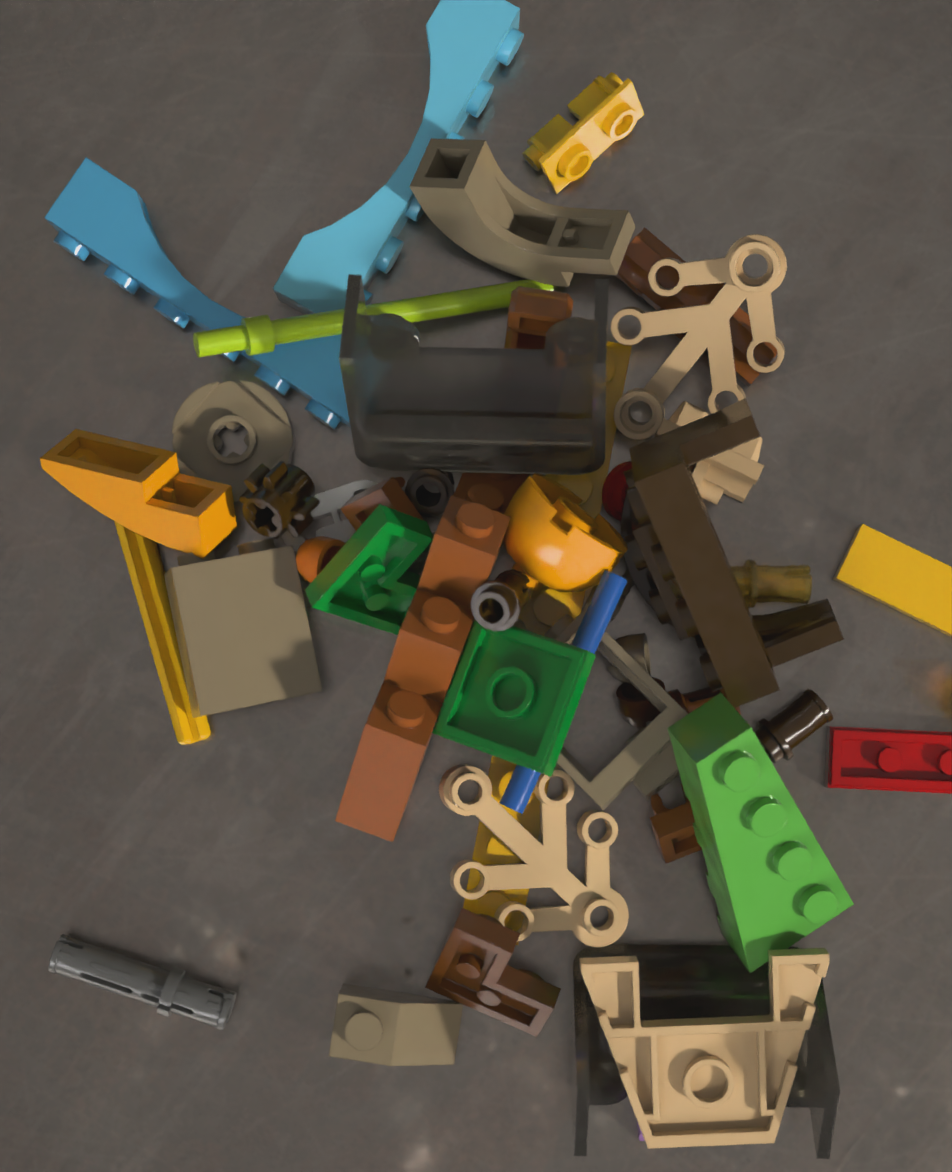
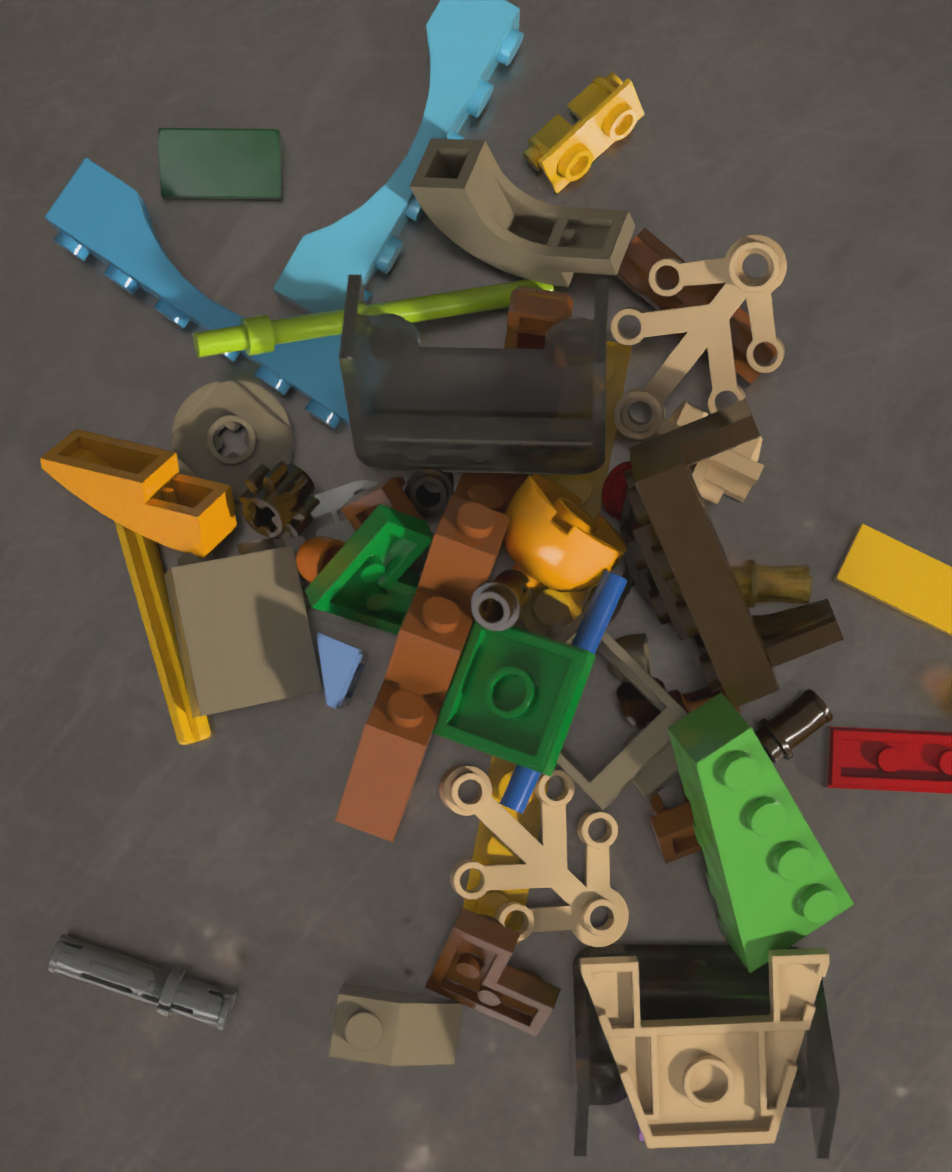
none -> dark green slope [158,128,283,200]
none -> medium blue slope [317,632,369,709]

